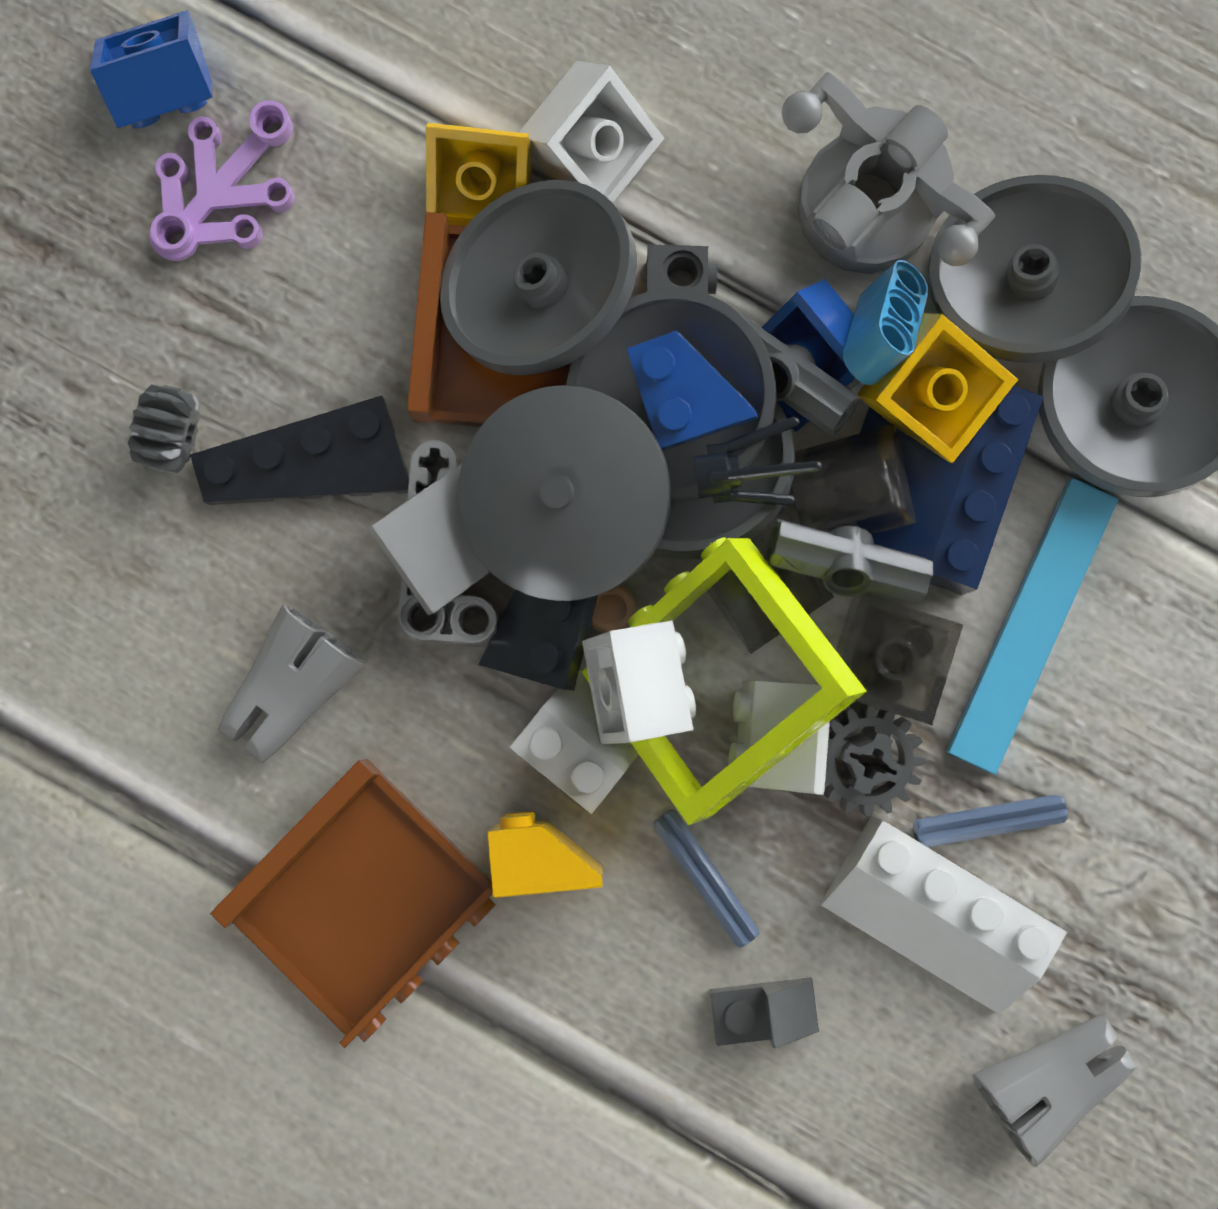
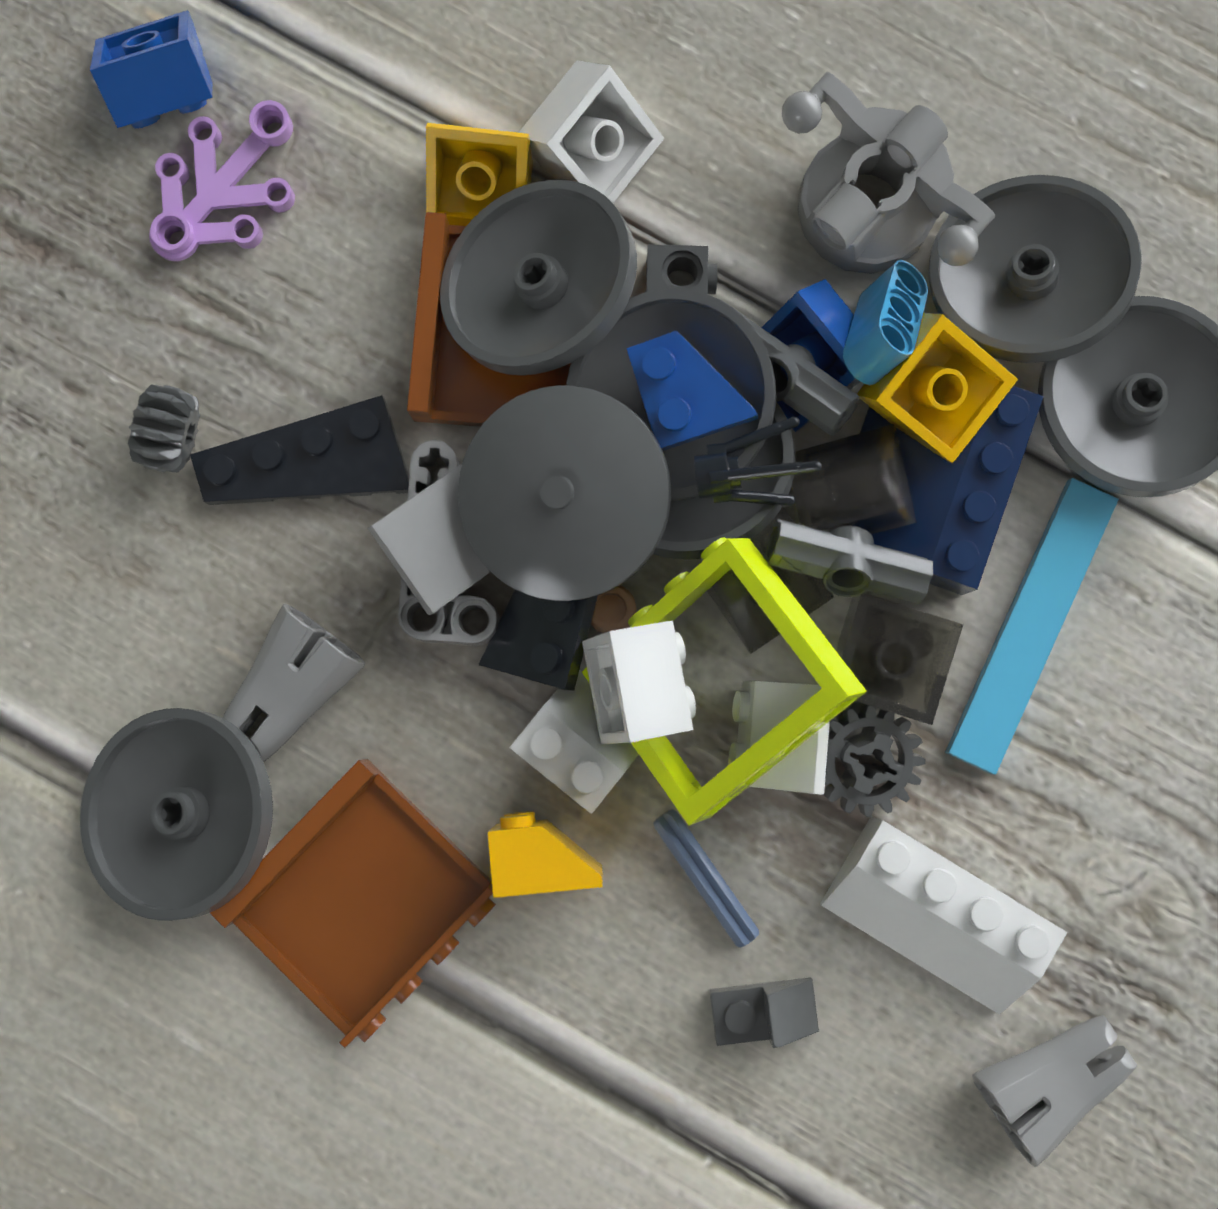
sand blue axle [913,795,1068,847] -> none
none -> dark grey dish [80,708,273,921]

